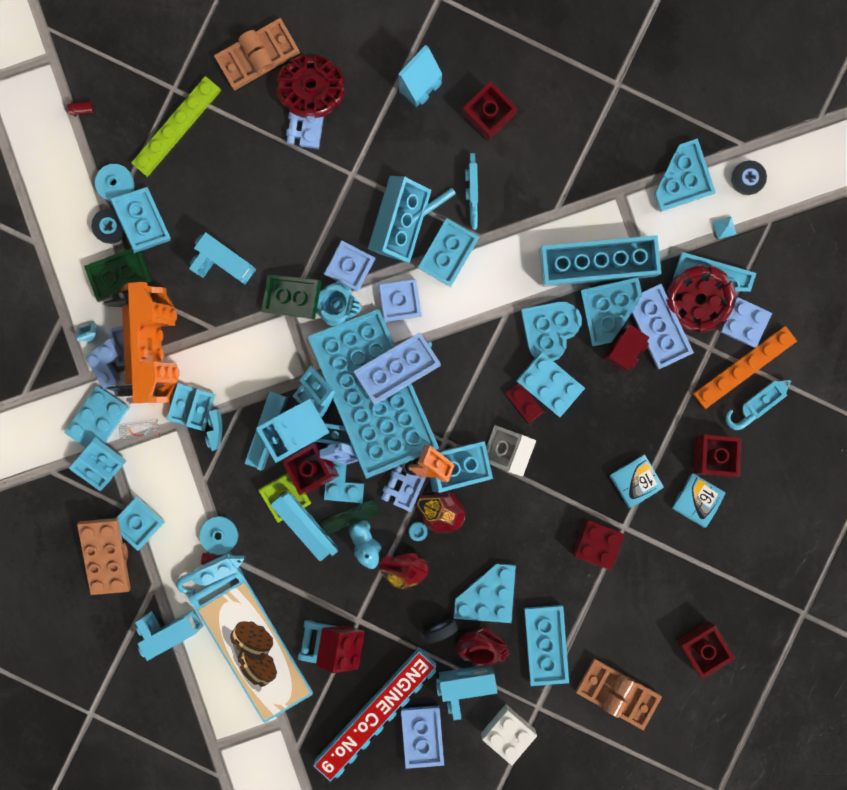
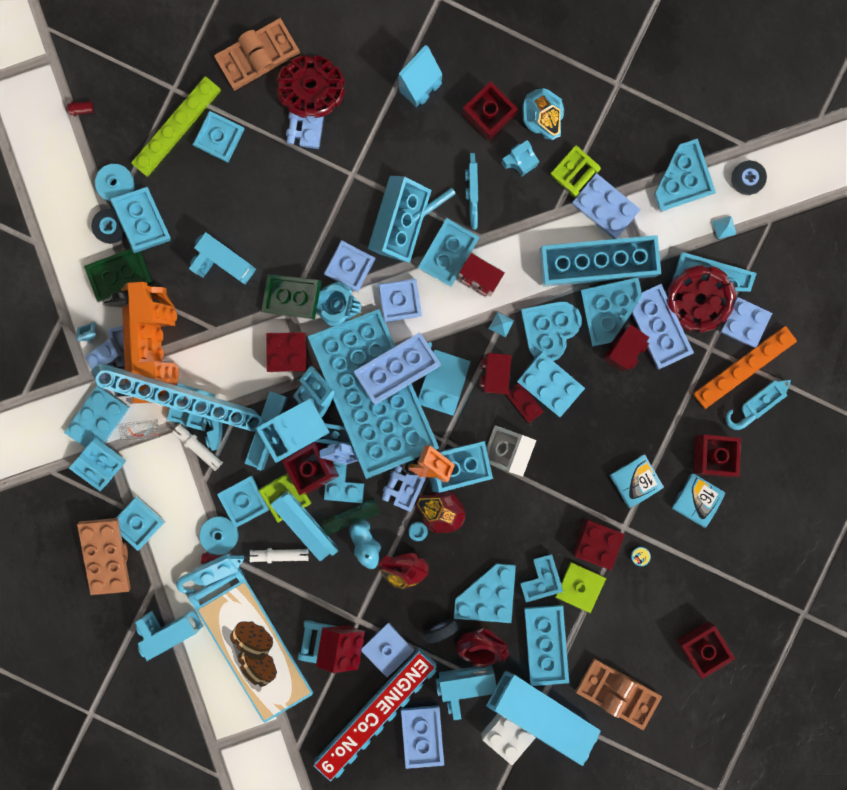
none -> medium azure beam [92,364,263,431]
none -> white pin [172,424,223,471]
none -> medium azure plate [193,111,245,163]
none -> medium azure plate [217,476,270,528]
none -> white pin [250,548,309,563]
none -> dark red brick [266,332,308,373]
none -> light blue plate [361,622,415,677]
none -> medium azure slope [418,350,471,416]
none -> dark red brick [458,253,505,297]
none -> dark red brick [479,353,512,395]
none -> medium azure brick [486,671,601,766]
none -> medium azure slope [489,312,514,337]
none -> medium azure brick [501,140,539,176]
none -> medium azure plate [520,554,563,602]
none -> medium azure helmet [522,88,564,140]
none -> lime plate [550,145,601,198]
none -> lime plate [555,562,606,613]
none -> light blue plate [572,173,641,239]
none -> tile [630,546,651,566]

